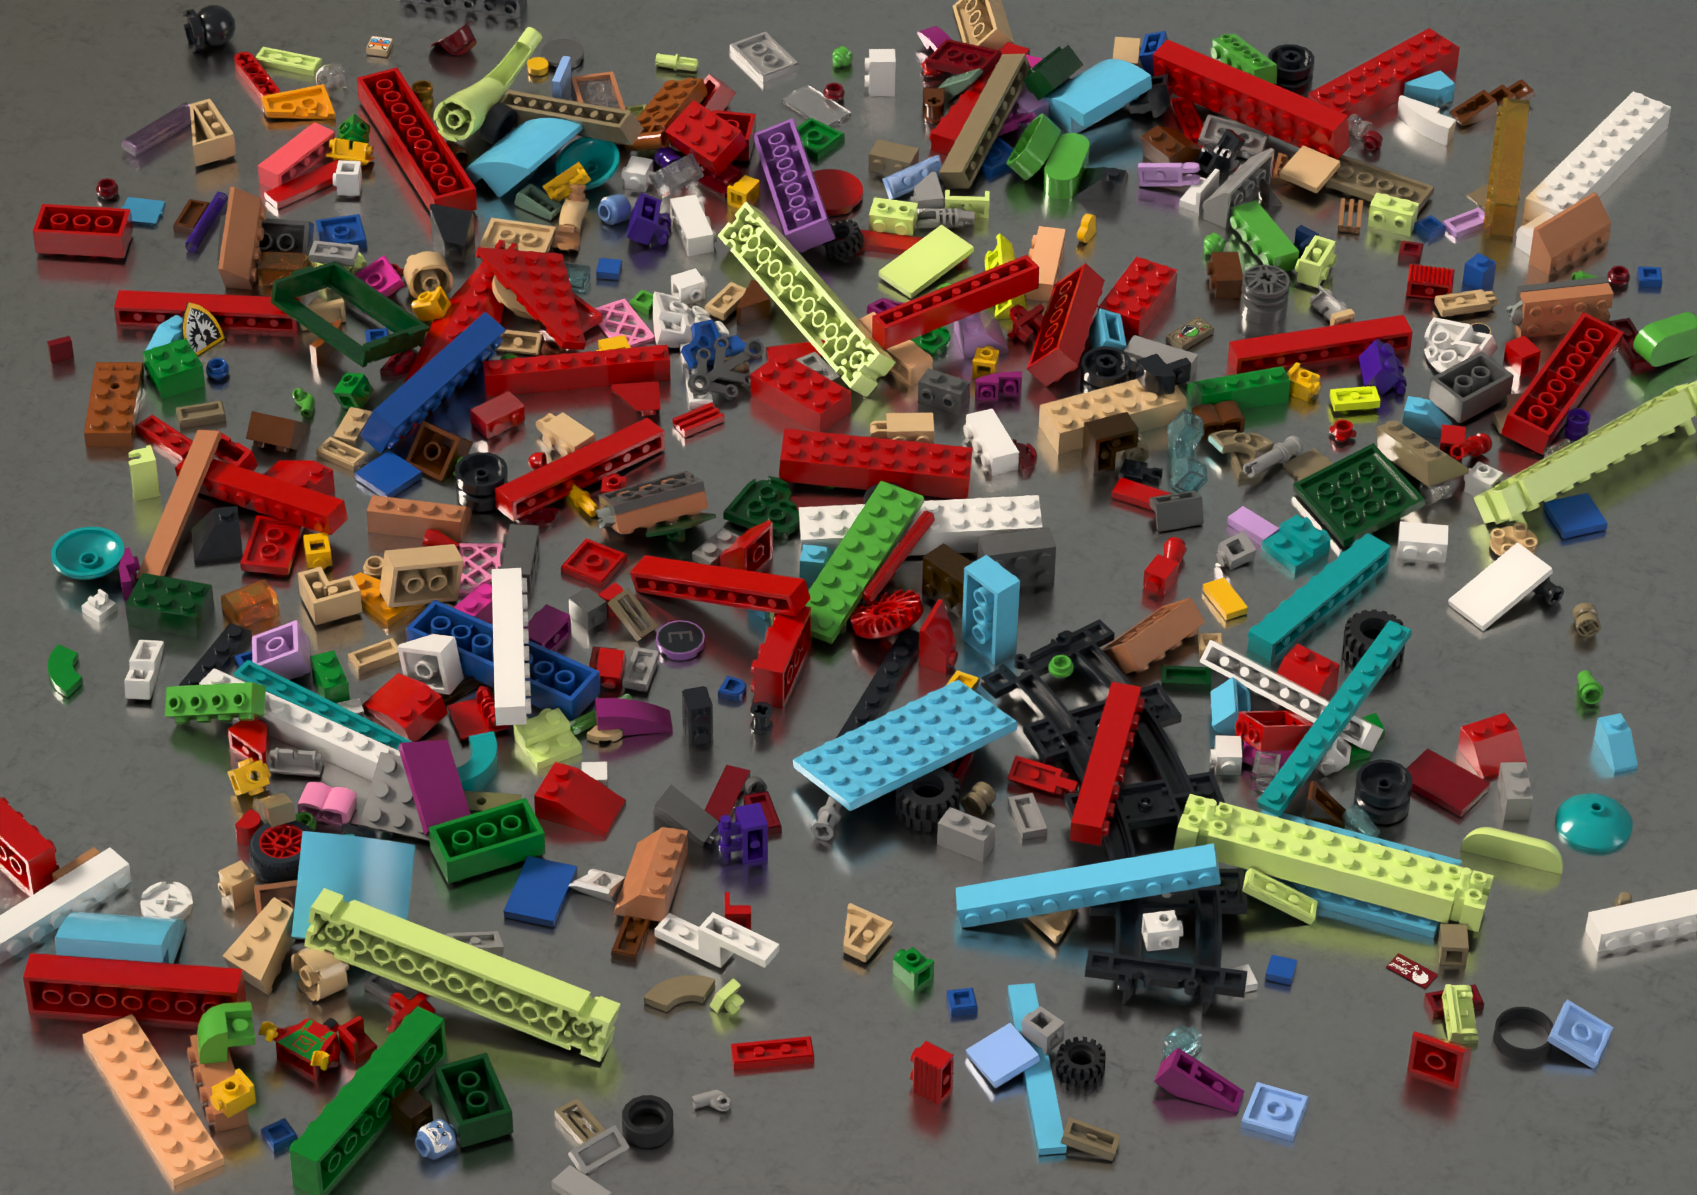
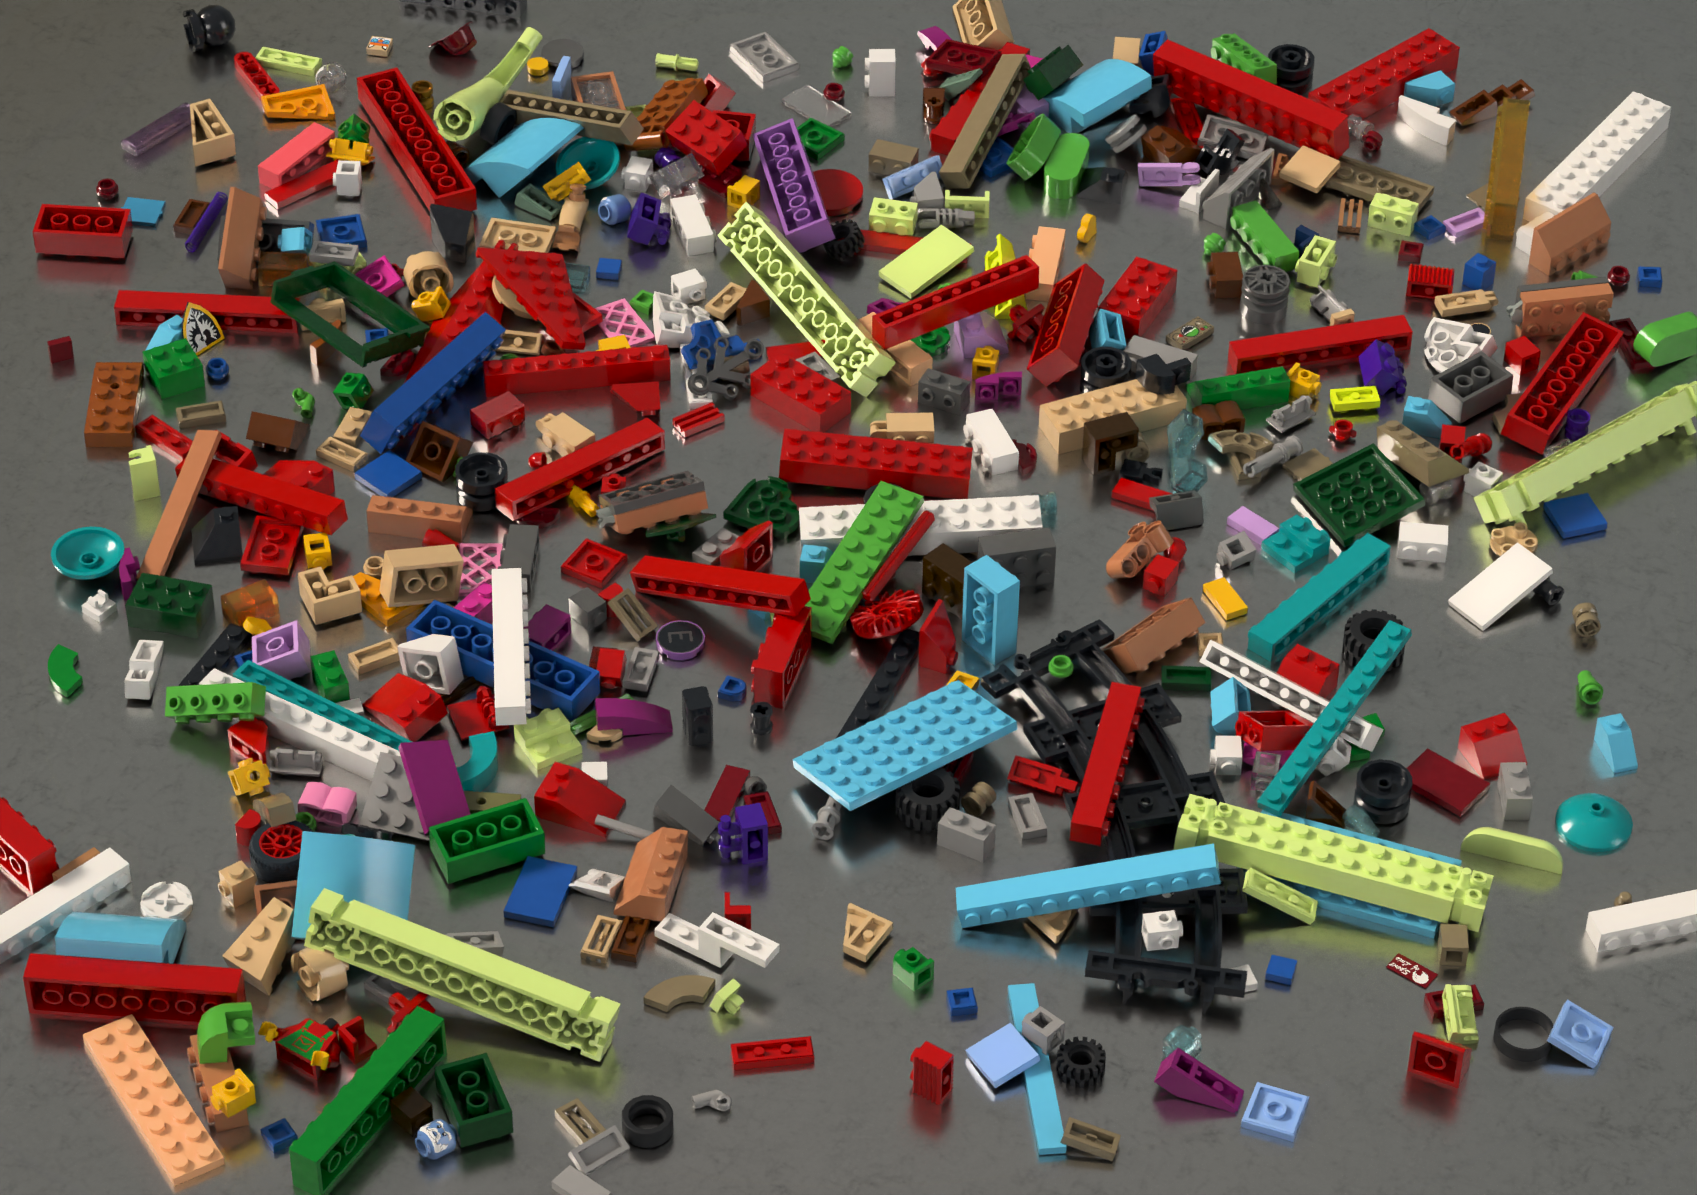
none -> yellow tile [243,616,272,635]
none -> medium azure slope [278,227,313,255]
none -> tan tile [580,915,623,964]
none -> light grey bar [595,814,654,839]
none -> clear light blue wheel [1030,492,1057,515]
none -> light grey head [1105,114,1147,153]
none -> nougat piece [1106,520,1174,579]
none -> light grey hinge [1266,395,1316,433]

